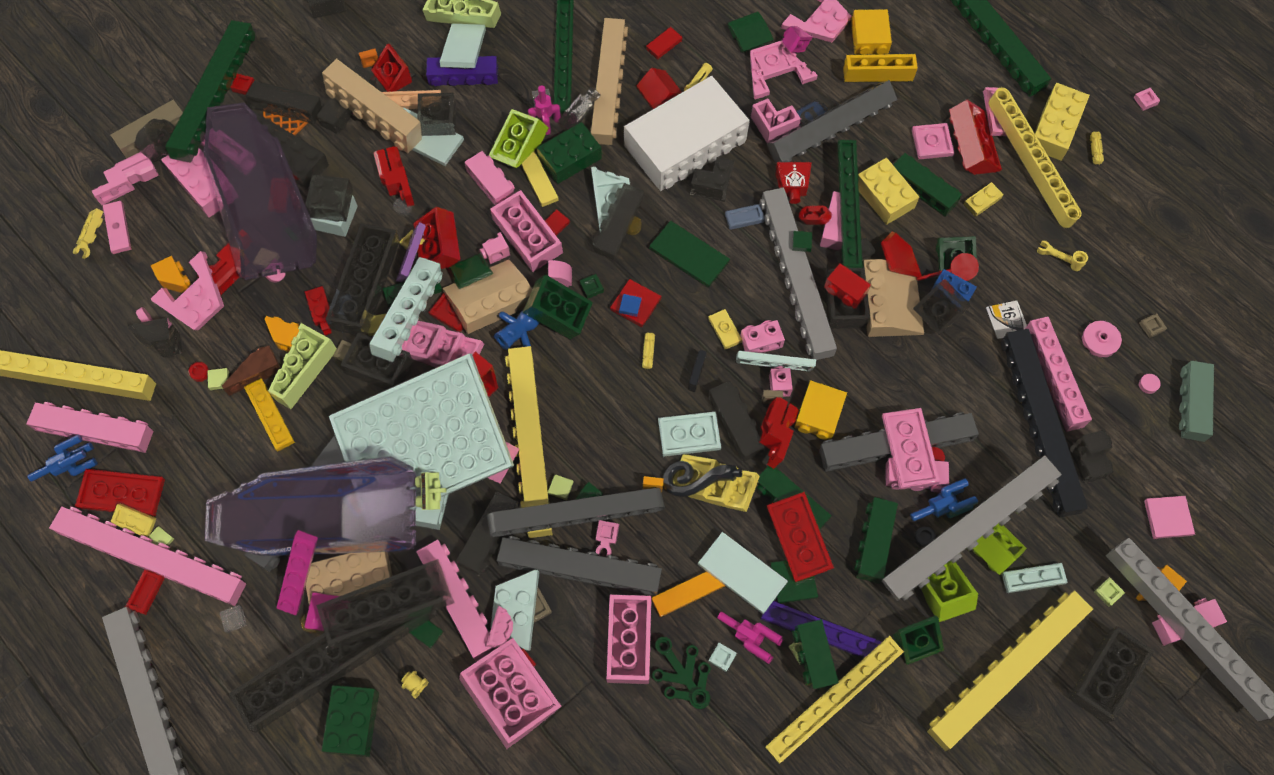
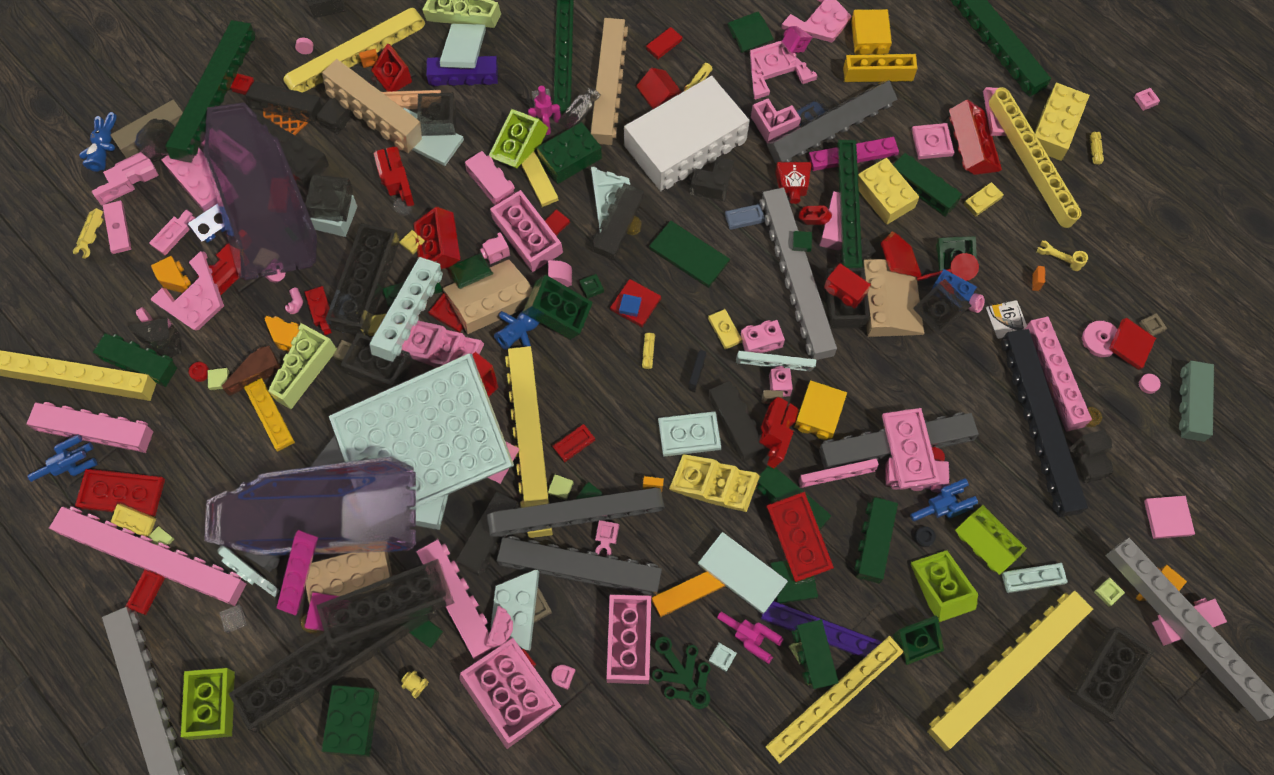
medium lavender tile [396,222,426,283] -> none
yellowish green hips [415,472,447,510] -> none
black plant [663,461,742,497] -> none
light grey brick [882,456,1062,601] -> none
none -> blue animal [79,112,116,172]
none -> dark green brick [93,333,177,387]
none -> bright pink plate [149,210,195,255]
none -> lime brick [181,668,235,740]
none -> brick [188,203,233,242]
none -> light aqua wing [217,544,280,597]
none -> light yellow beam [283,8,425,95]
none -> bright pink arm [285,288,303,314]
none -> bright pink tile [295,38,314,54]
none -> bright pink tile [551,665,576,690]
none -> red tile [552,424,595,463]
none -> bright pink tile [798,459,879,488]
none -> dark pink plate [808,137,899,171]
none -> bright pink tile [969,293,984,313]
none -> orange tile [1032,266,1045,291]
none -> clear yellow tile [1086,407,1102,427]
none -> red tile [1109,318,1156,370]

